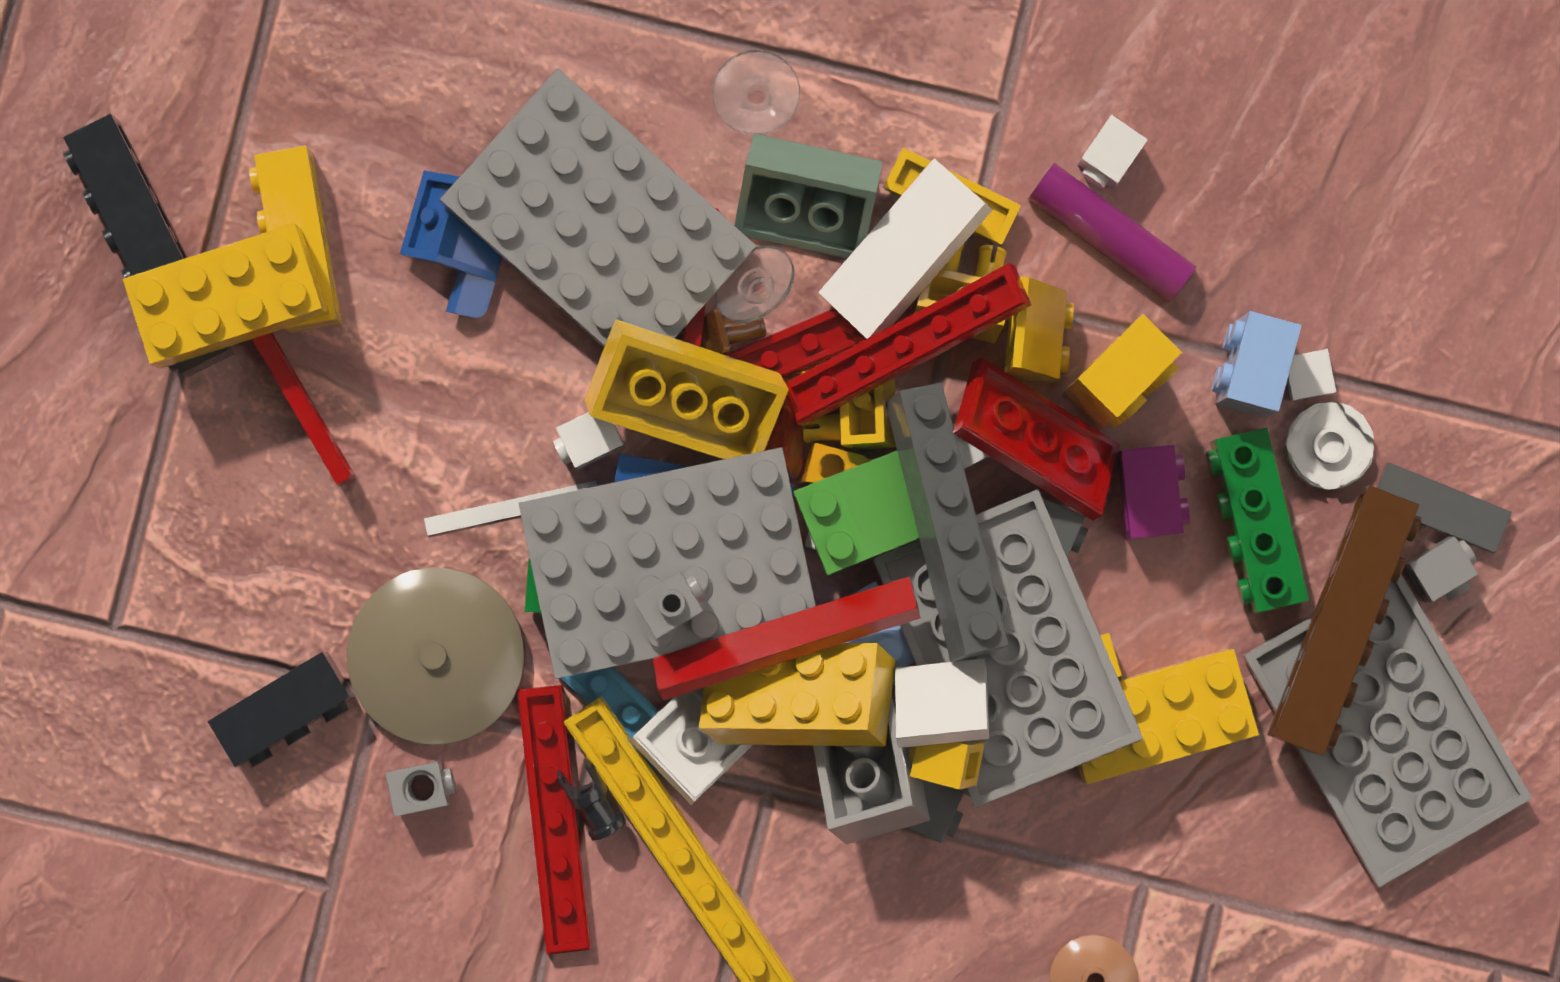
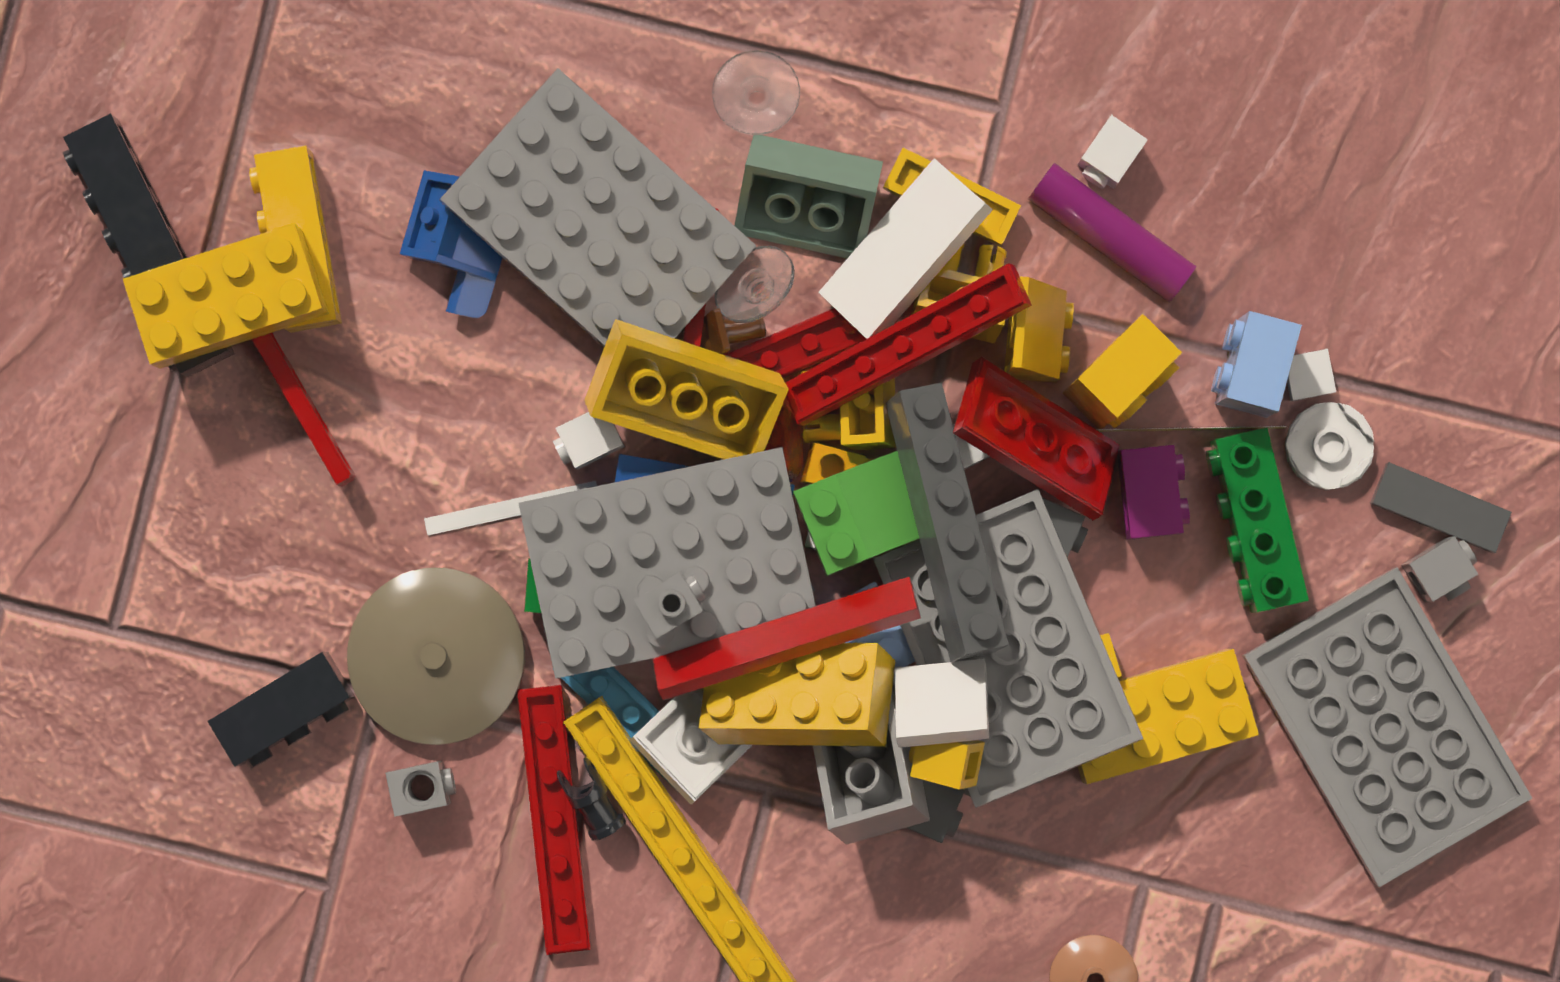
reddish brown brick [1267,485,1421,756] -> none
none -> light yellow sticker [1096,426,1287,432]

